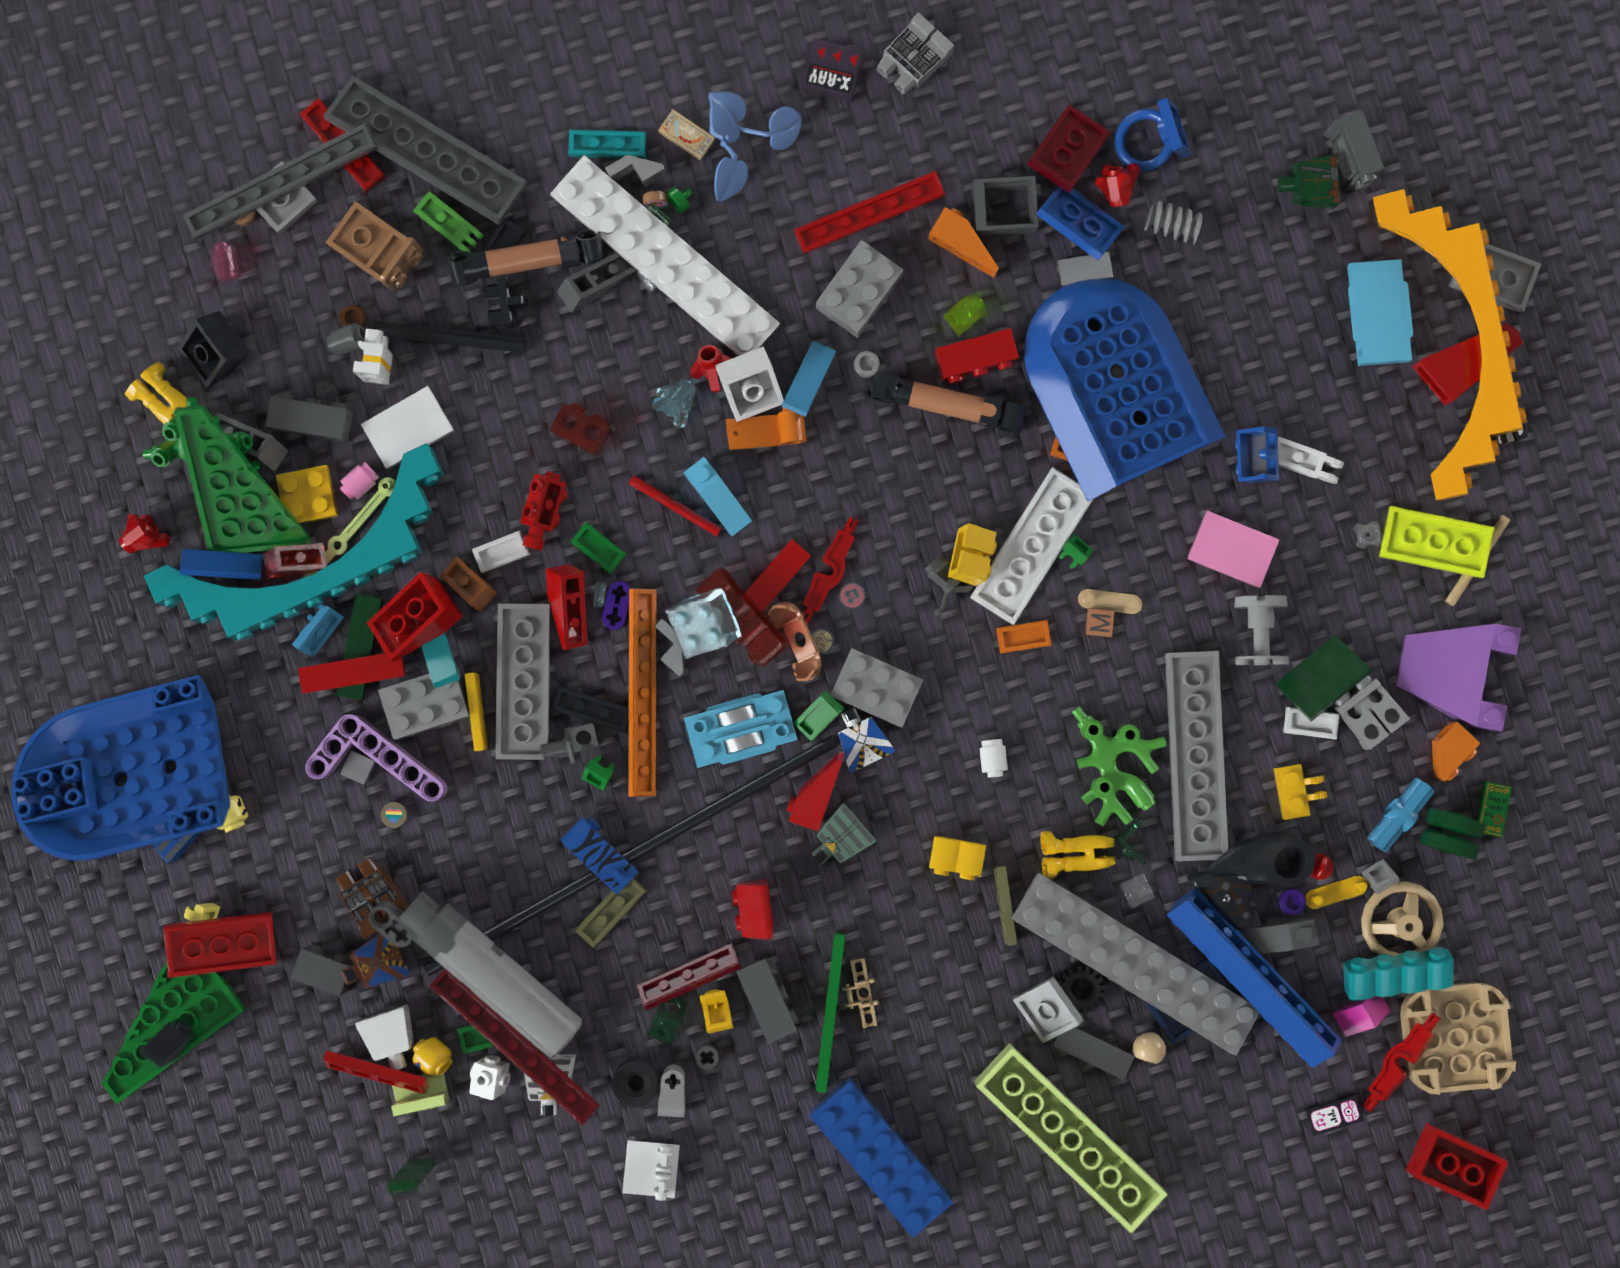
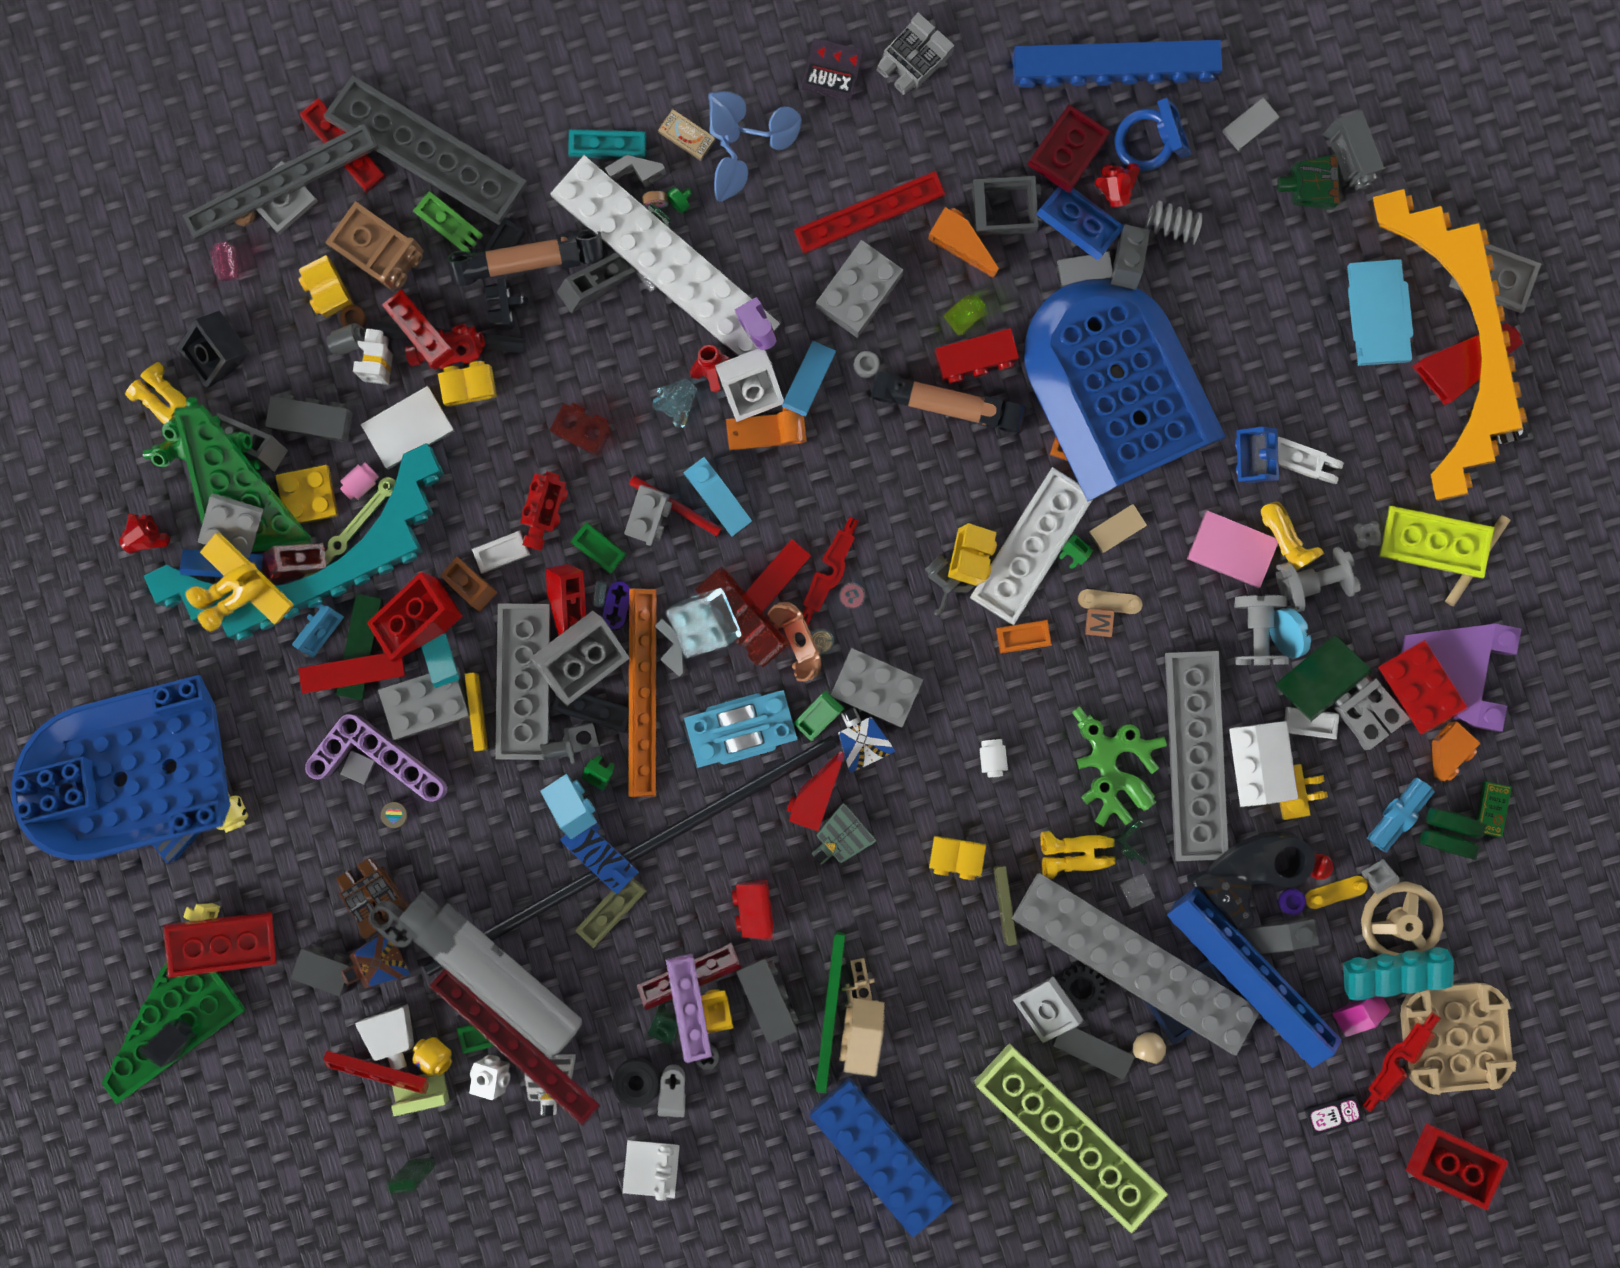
none -> yellow piece [186,563,265,632]
none -> light grey plate [198,493,264,558]
none -> yellow tile [200,532,294,625]
none -> yellow brick [298,255,353,318]
none -> tile [382,289,455,370]
none -> red brick [405,324,485,369]
none -> yellow brick [438,361,497,406]
none -> light grey brick [530,611,630,705]
none -> medium azure brick [540,774,597,839]
none -> light grey bracket [624,485,672,546]
none -> lavender tile [666,953,712,1063]
none -> medium lavender leg [734,297,777,350]
none -> tan brick [840,998,884,1076]
none -> blue brick [1012,40,1222,88]
none -> tan tile [1089,504,1147,553]
none -> dark grey brick [1111,225,1150,290]
none -> light grey tile [1222,98,1279,151]
none -> white slope [1229,721,1298,807]
none -> yellow piece [1261,501,1324,571]
none -> medium azure tile [1269,607,1311,659]
none -> light grey piece [1276,547,1360,612]
none -> red brick [1378,640,1468,736]

